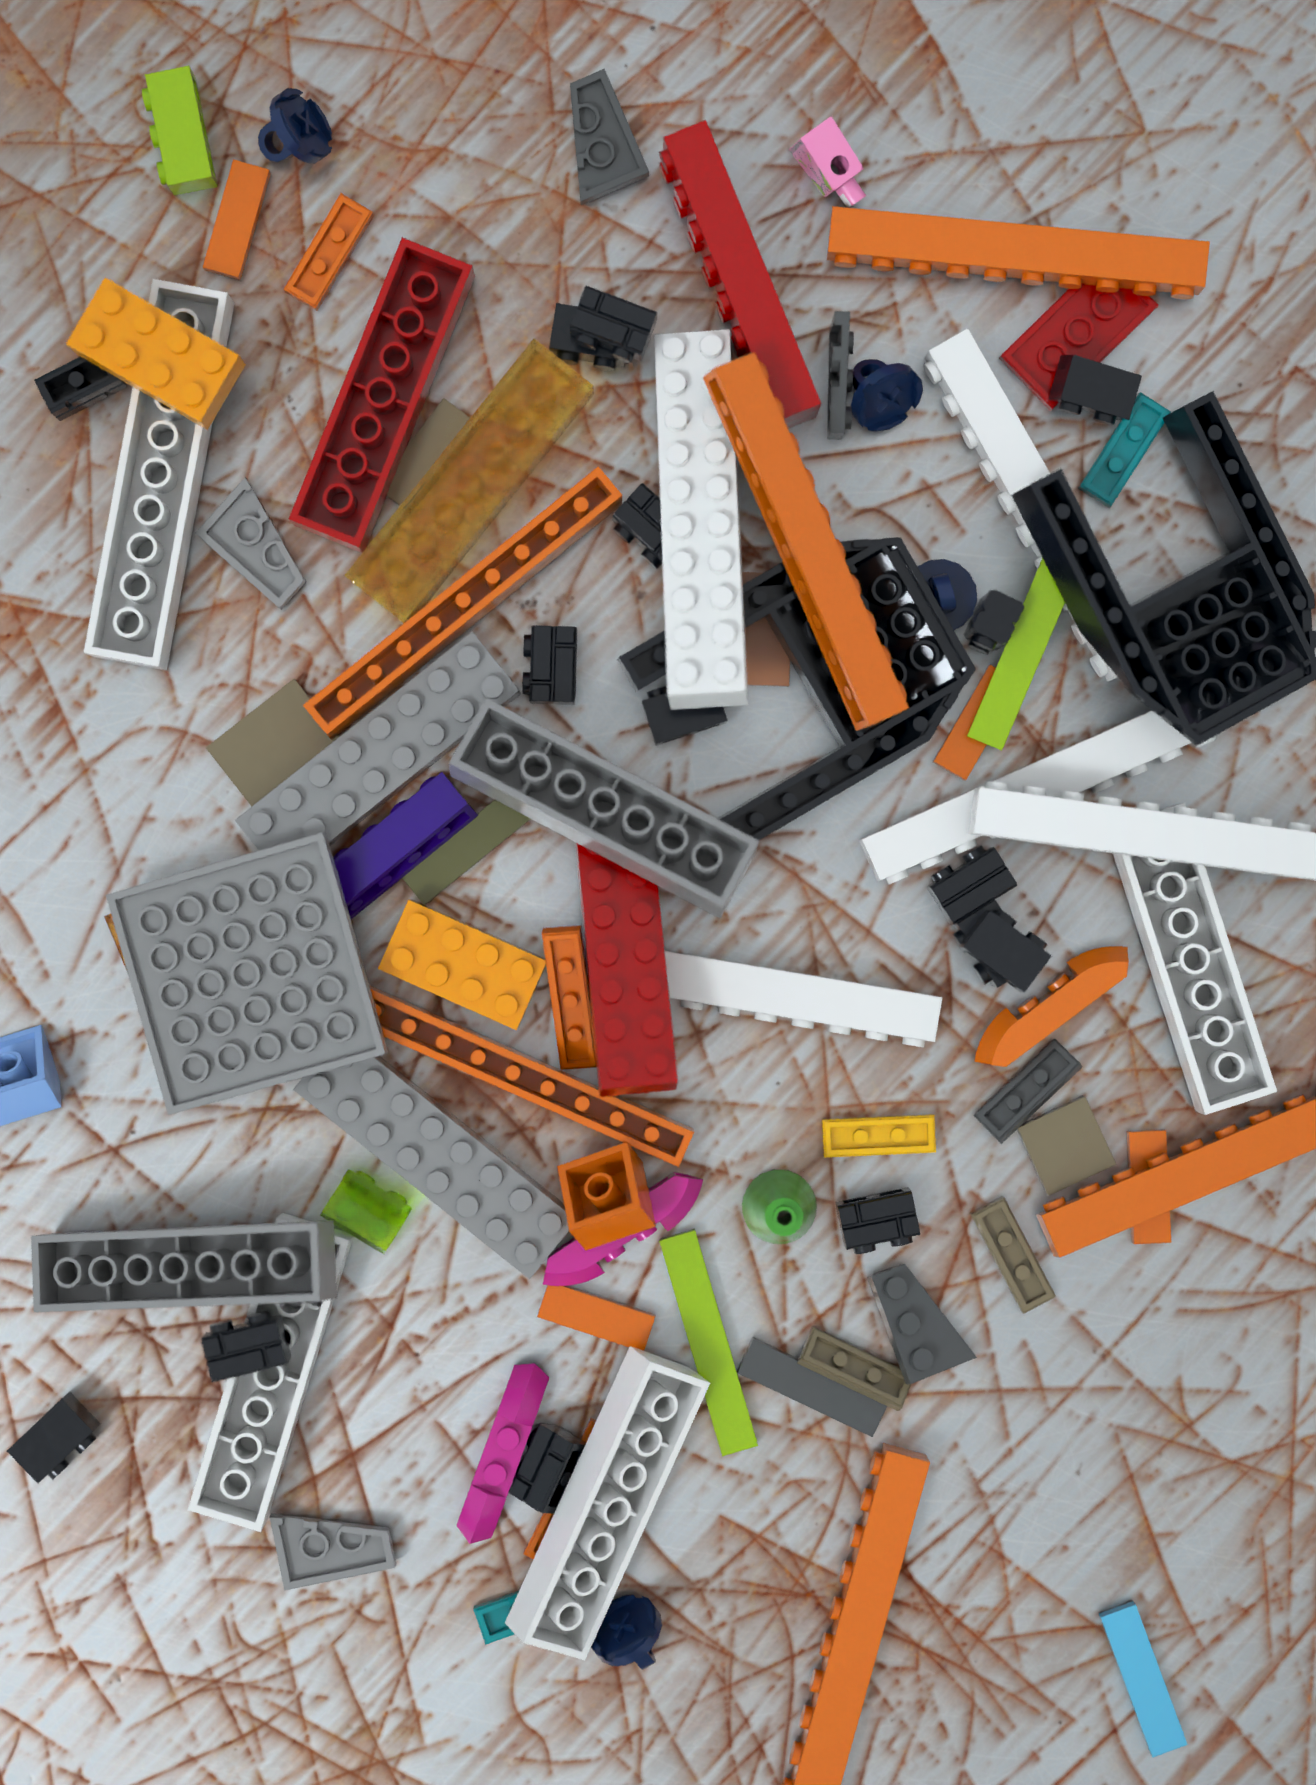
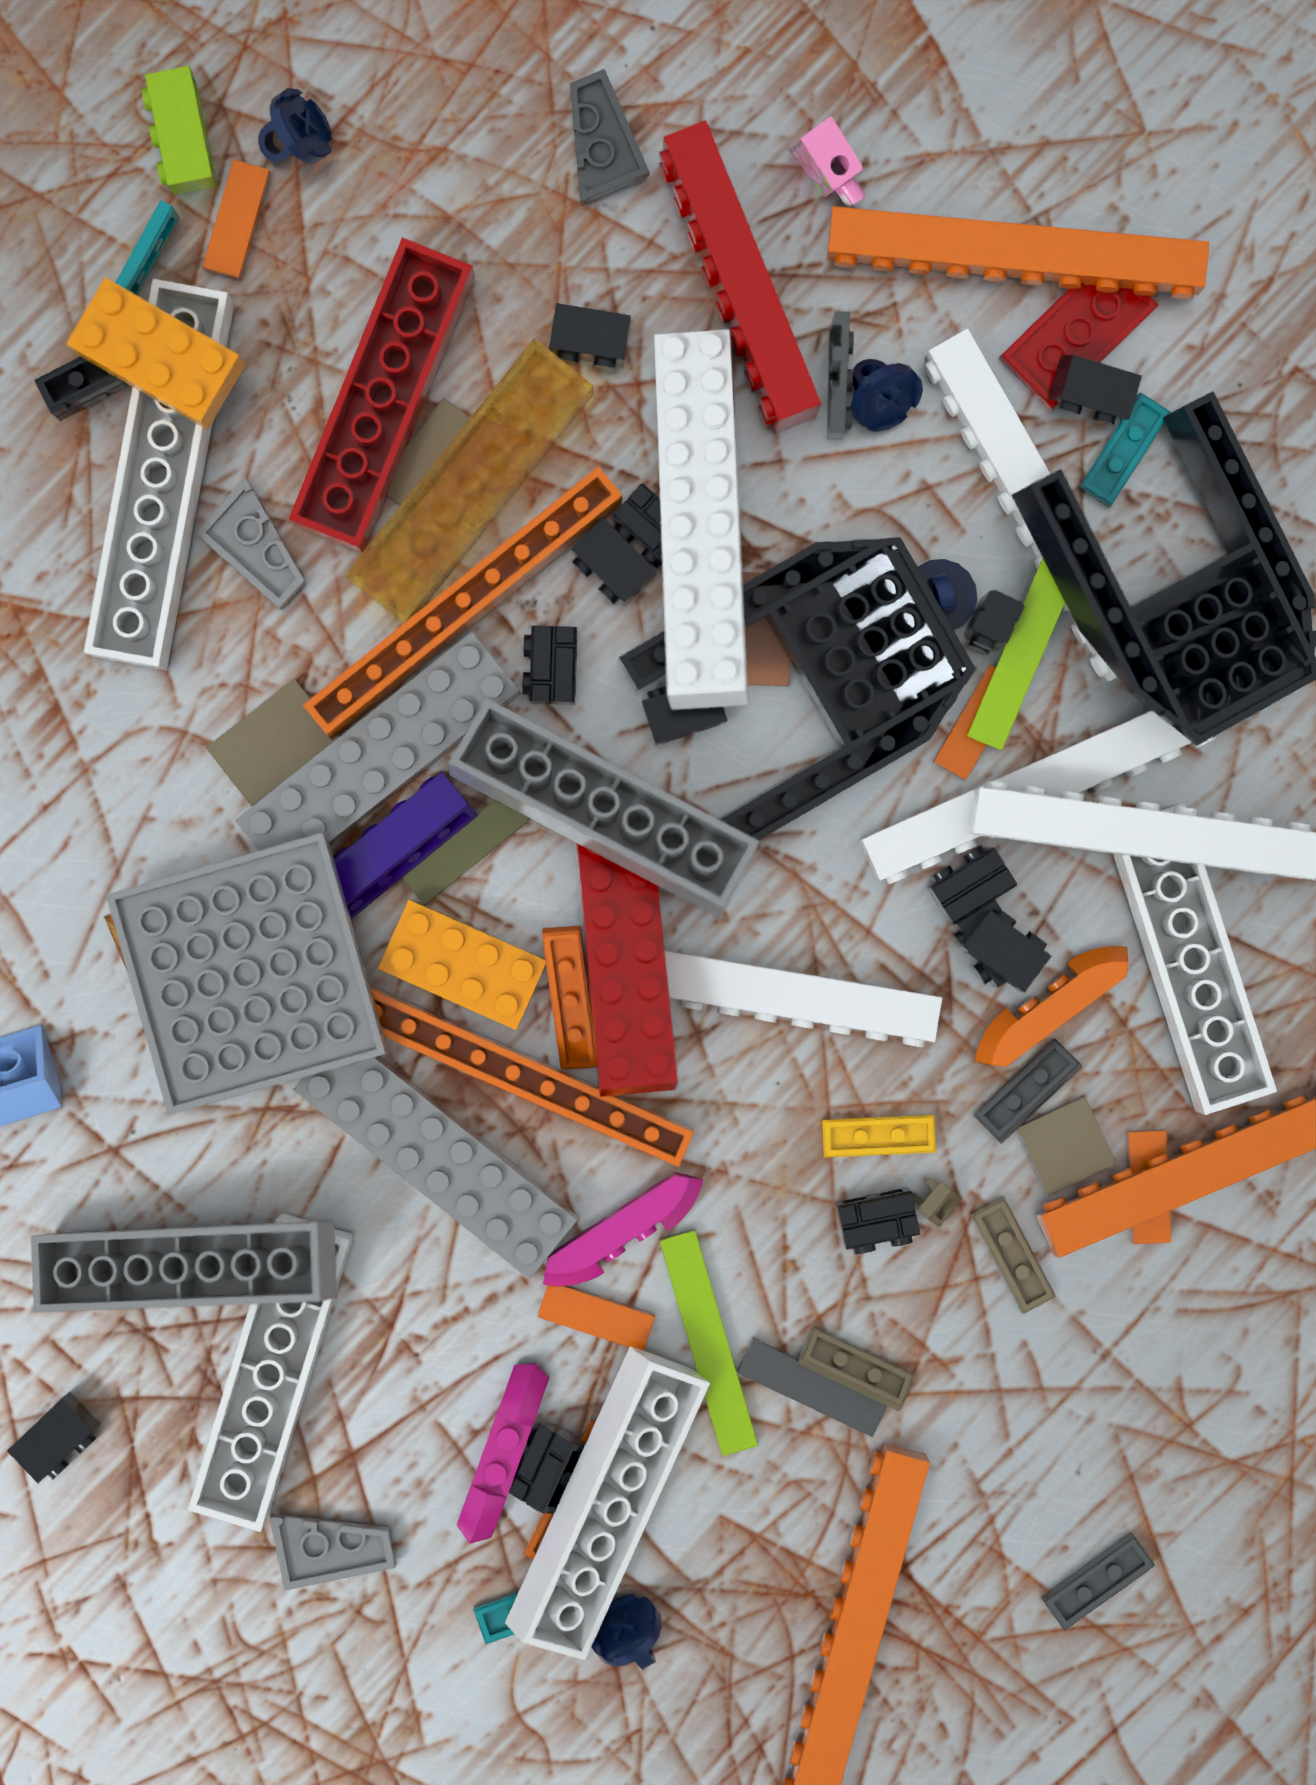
black brick [201,1310,291,1383] -> none
orange tile [283,193,374,311] -> none
clear neon green bracket [320,1169,412,1255] -> none
orange brick [557,1142,656,1251] -> none
black brick [570,285,658,363] -> none
orange brick [703,352,909,731] -> none
bright green cone [742,1169,817,1244] -> none
dark grey wing [867,1264,977,1384] -> none
medium azure tile [1099,1601,1188,1757] -> none
none -> teal tile [115,200,179,295]
none -> black brick [571,517,656,607]
none -> dark tan tile [913,1178,963,1227]
none -> dark grey tile [1041,1532,1156,1631]

